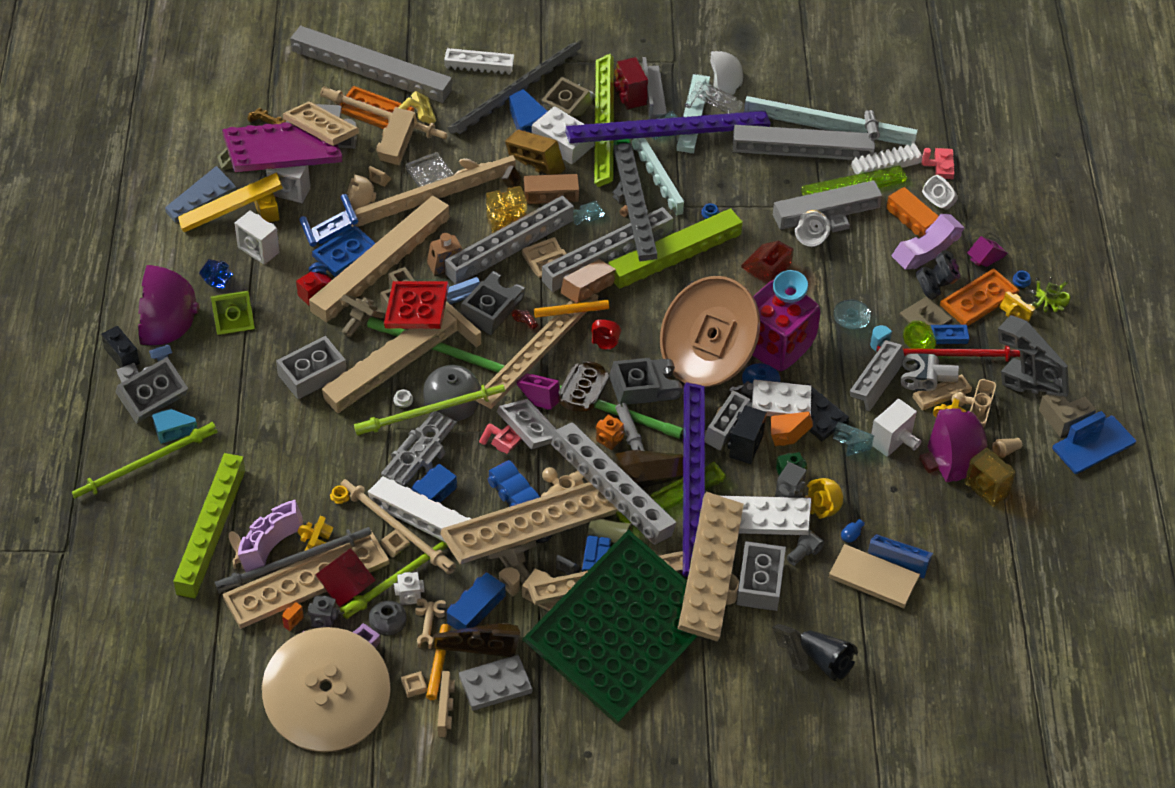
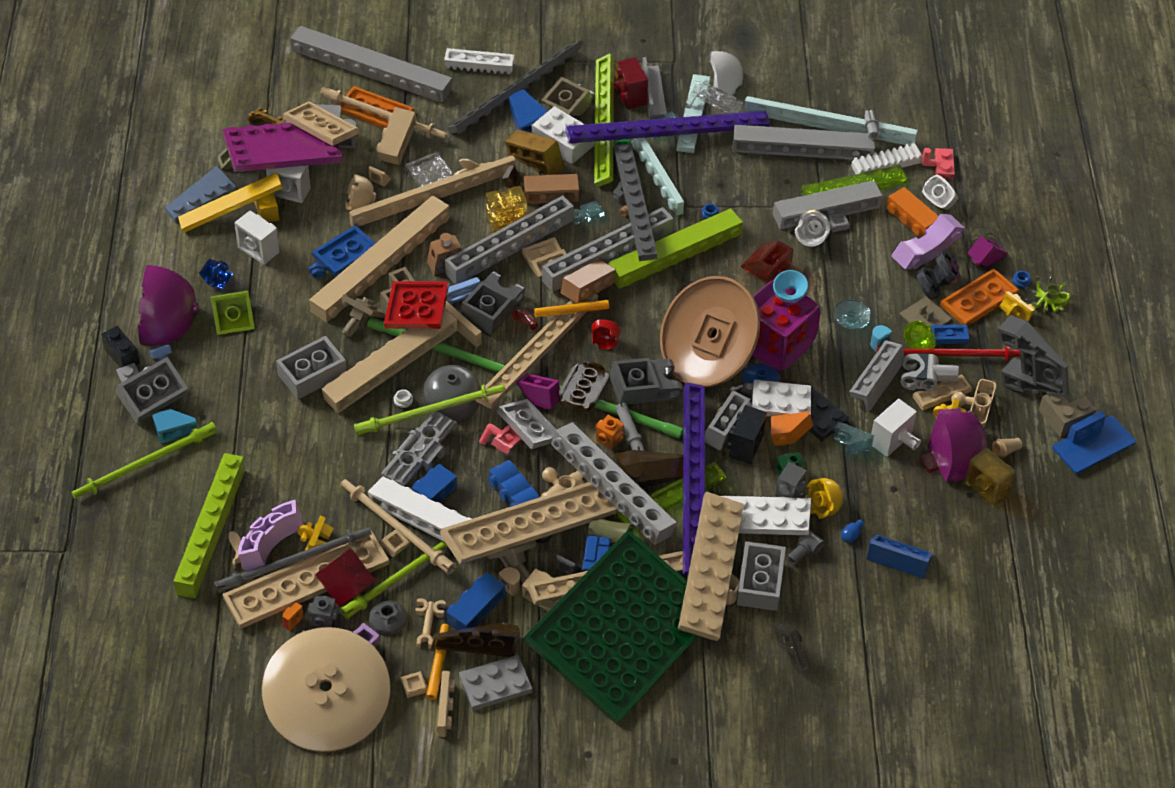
red slope [296,272,332,306] -> none
plate [299,194,359,247] -> none
yellow plate [330,485,350,504] -> none
white brick [394,572,424,605] -> none
light yellow plate [398,91,436,124] -> none
black cone [799,630,858,681] -> none
tan tile [829,544,920,608] -> none

